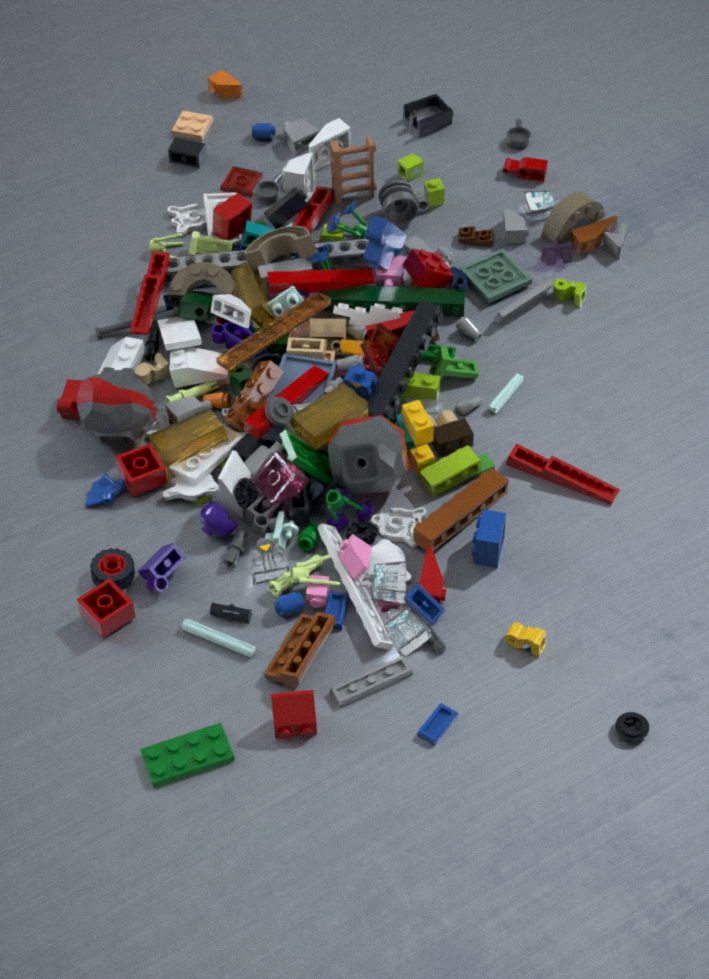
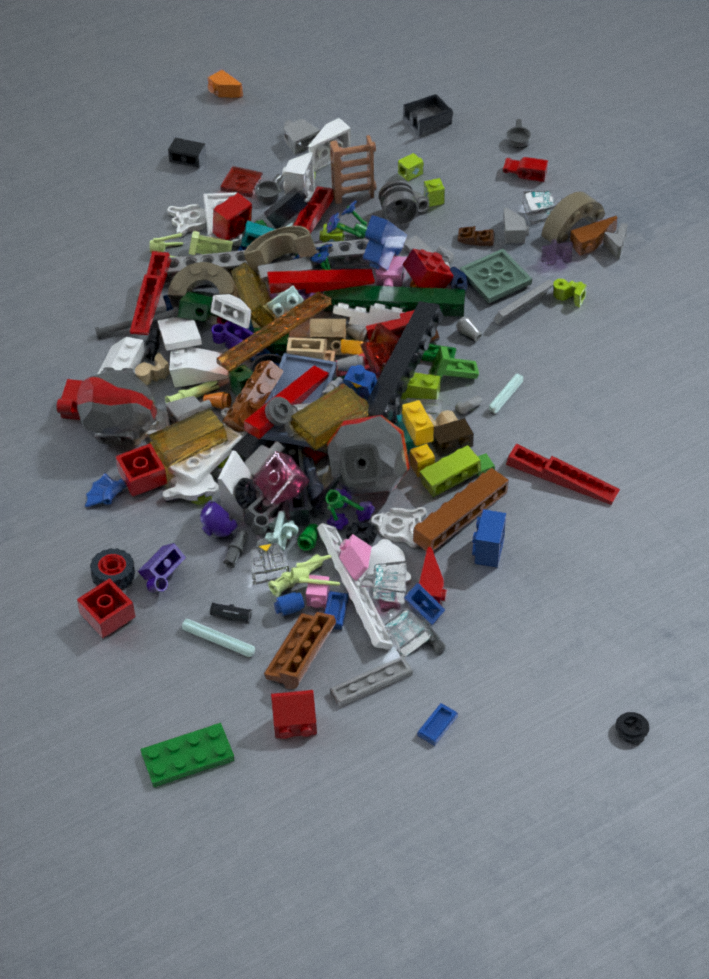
light nougat plate [172,111,213,141] -> none
blue brick [252,123,276,140] -> none
green plate [280,429,341,489] -> none
yellow leg [505,623,546,657] -> none

